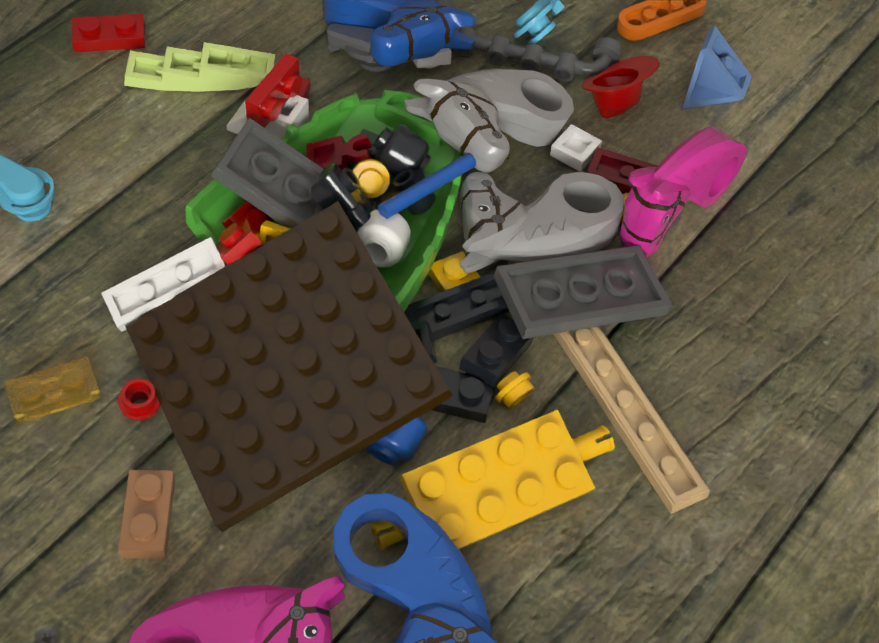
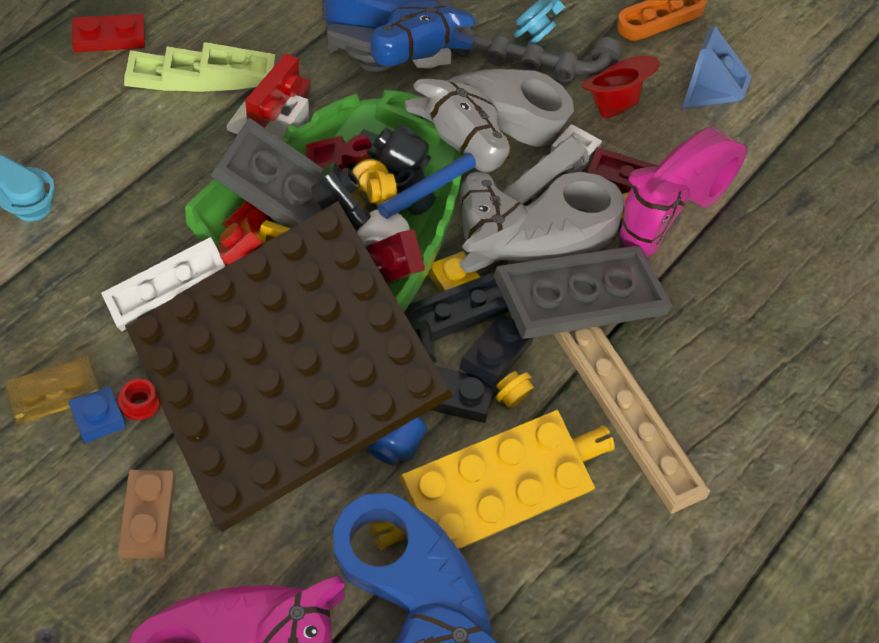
none -> blue plate [68,386,125,443]
none -> dark red plate [366,229,425,285]
none -> yellow plate [367,170,397,209]
none -> light grey piece [502,136,589,206]

